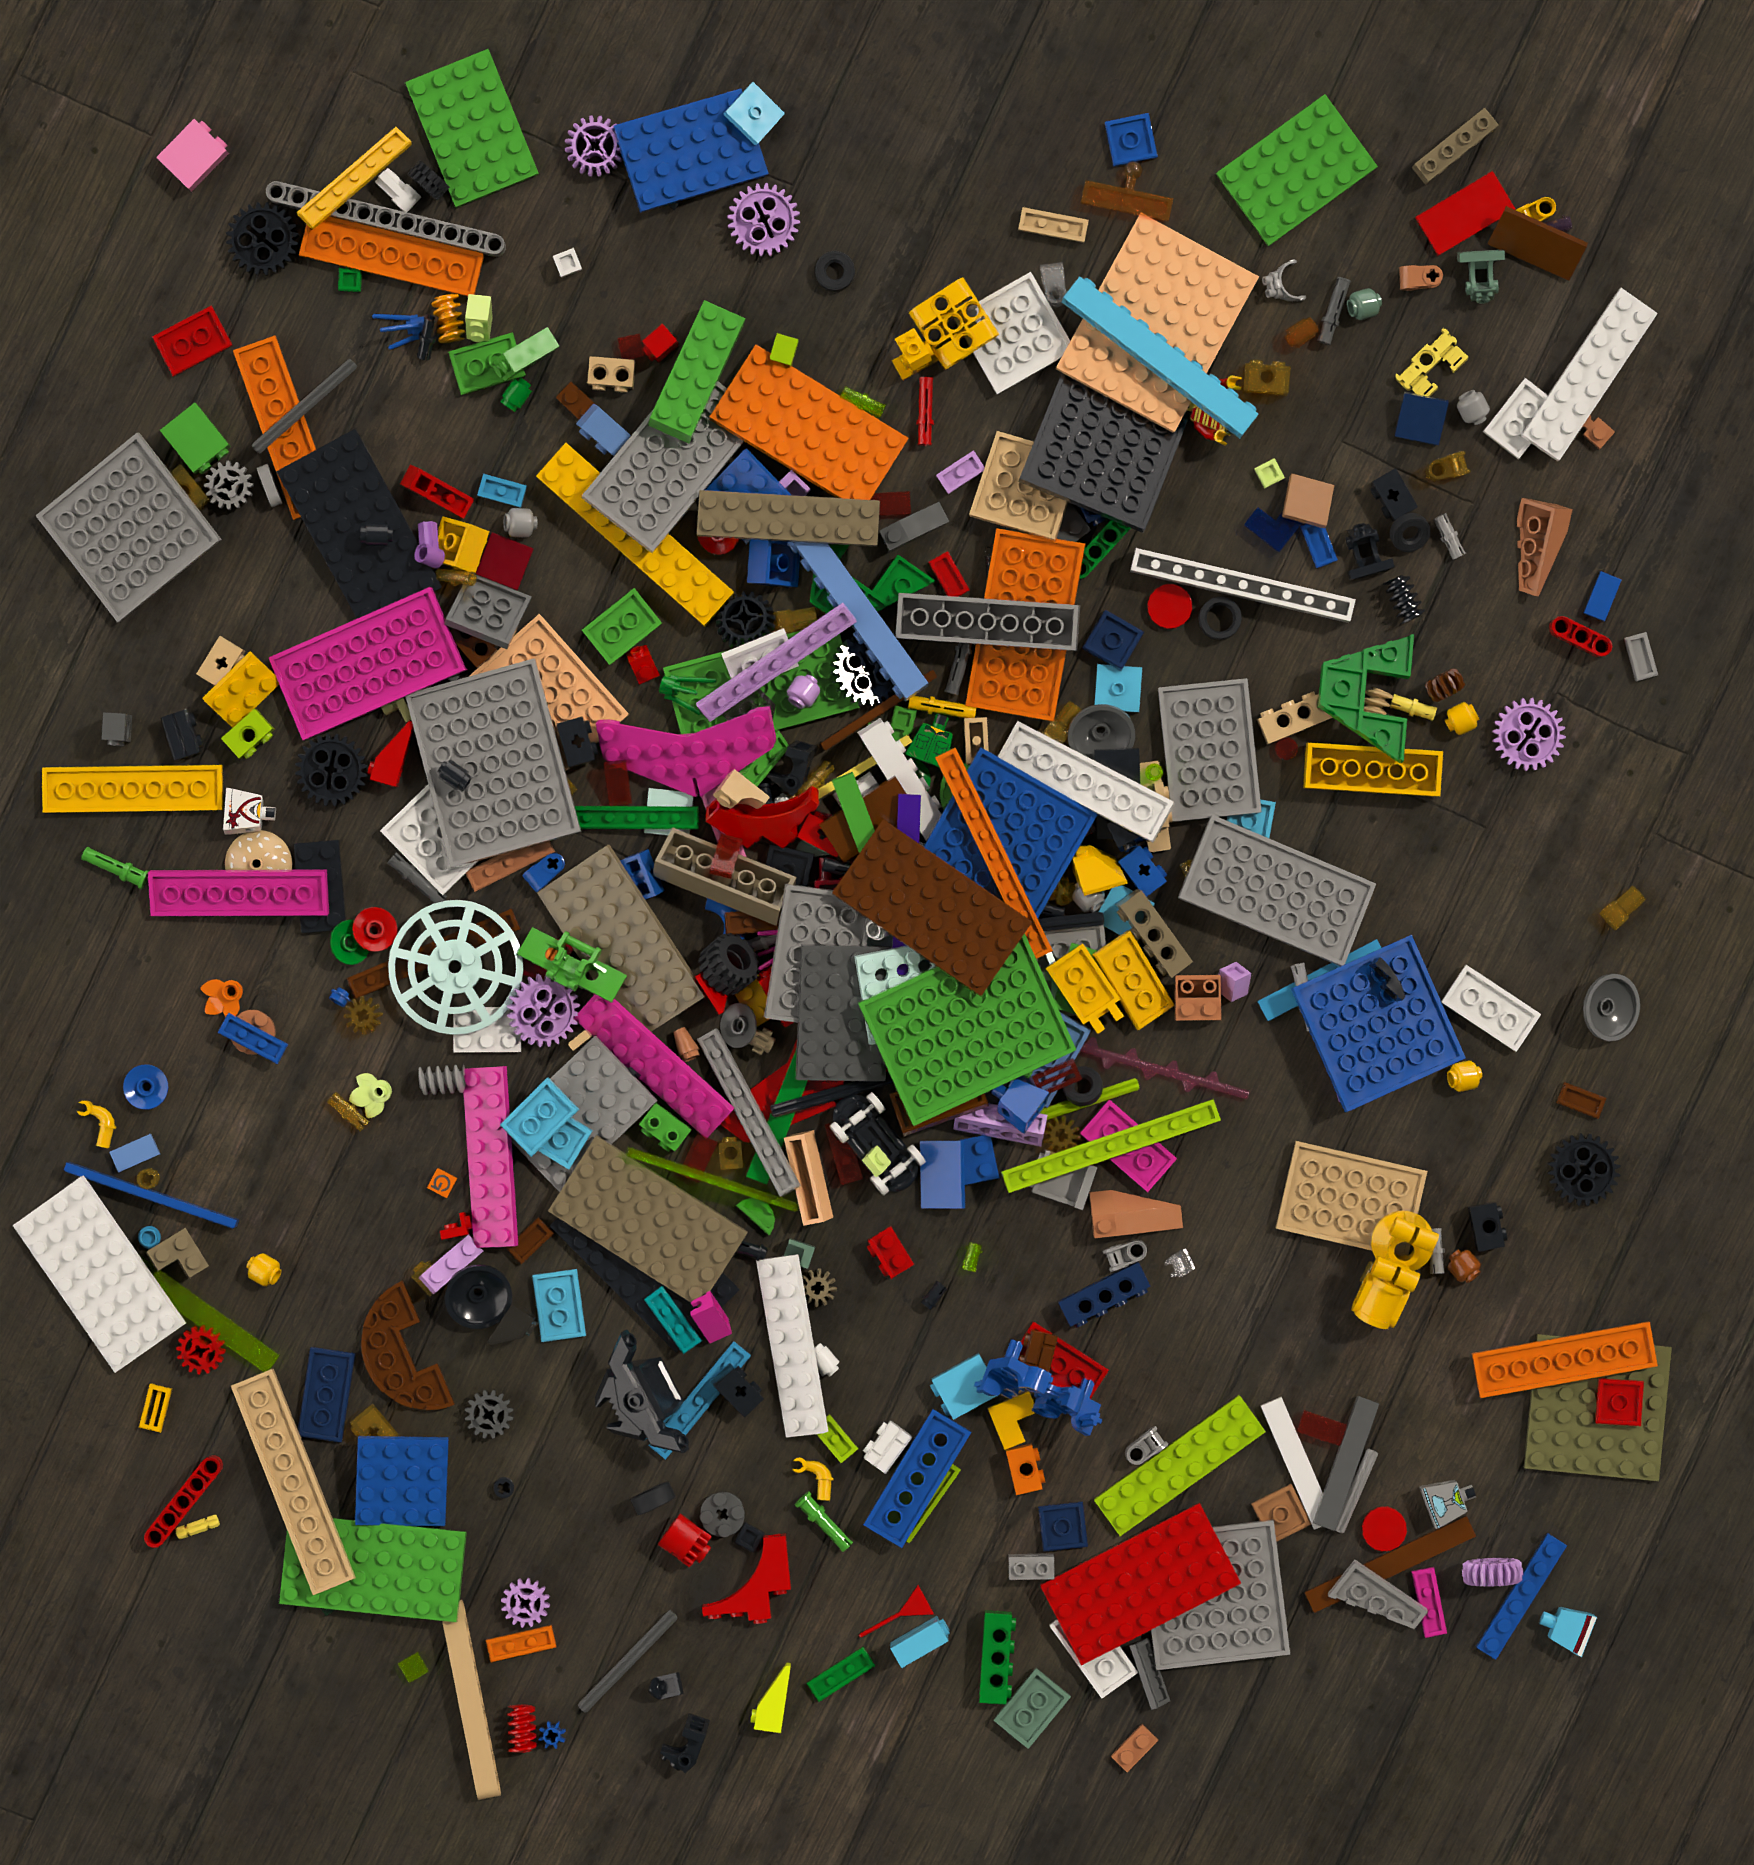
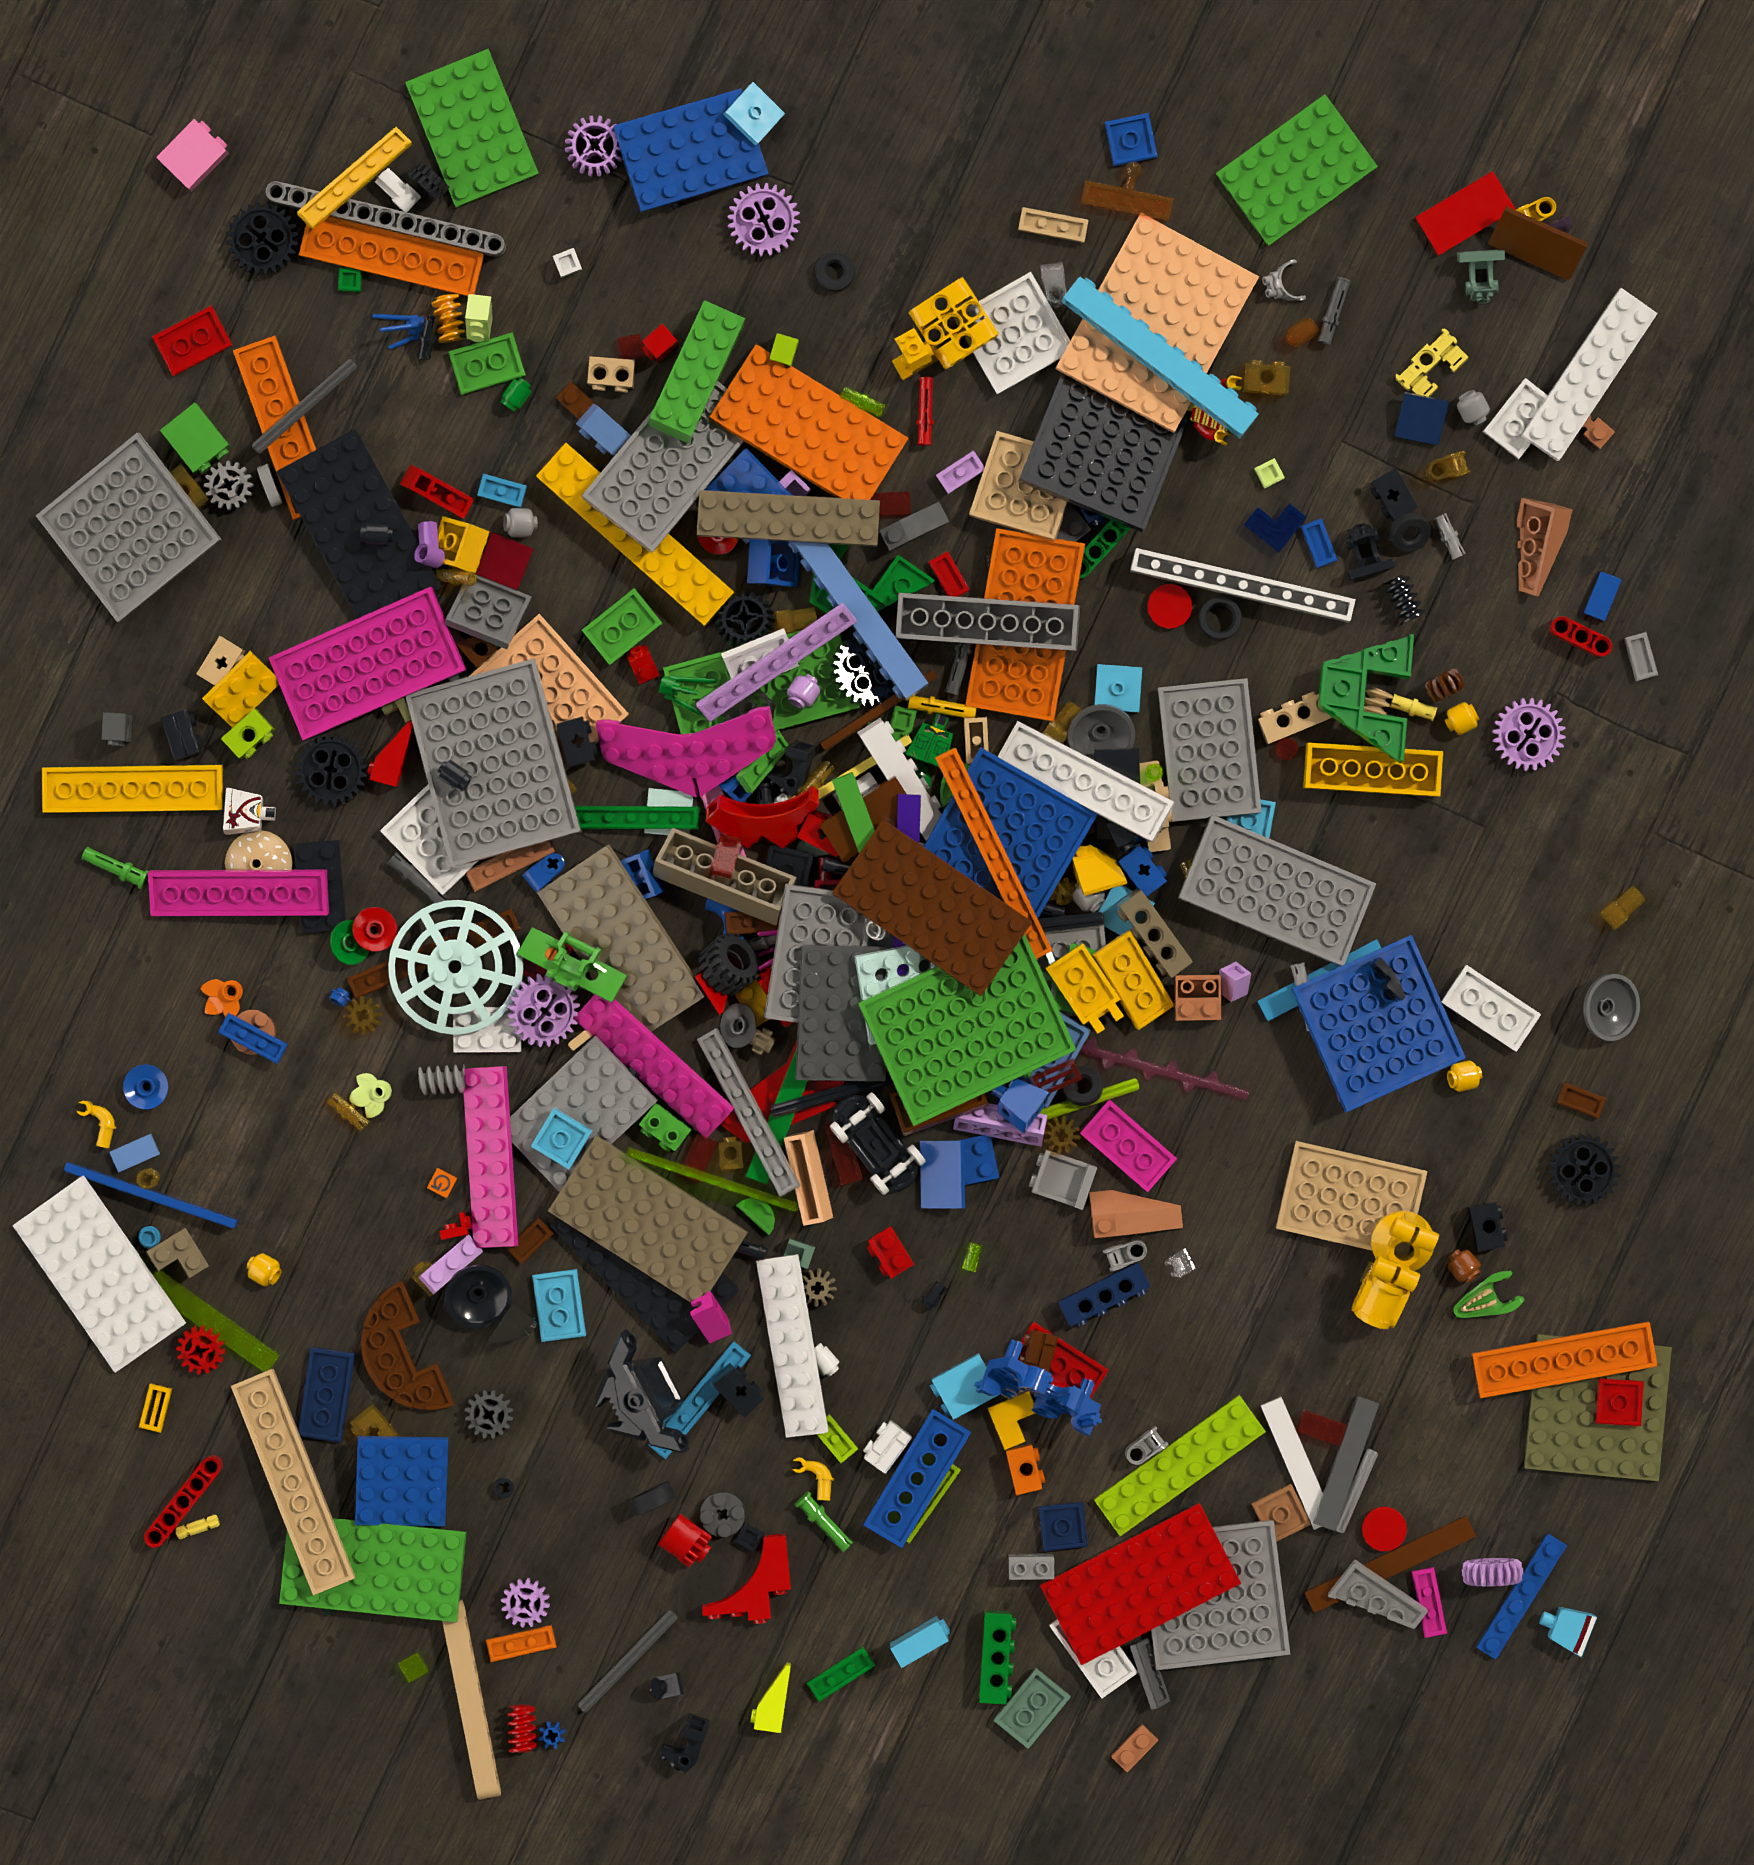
brick [493,327,559,381] -> none
medium azure tile [500,1077,580,1157] -> none
clear red tile [604,760,632,806] -> none
teal tile [644,1286,702,1354] -> none
nougat cone [673,1027,700,1062] -> none
tan arch [713,769,769,809] -> none
red piece [859,1585,934,1638] -> none
yellowish green plate [862,1145,891,1177] -> none
lime plate [1001,1099,1221,1193] -> none
dark blue tile [1083,610,1144,671] -> none
medium nougat tile [1282,474,1334,528] -> none
sand green head [1347,288,1382,320] -> none
nougat piece [1399,265,1443,291] -> none
dark tan brick [1412,108,1498,185] -> none
light grey torso [1419,1480,1476,1529] -> none
light grey pin [1430,1228,1445,1274] -> none
none -> bright green animal [1454,1270,1525,1318]

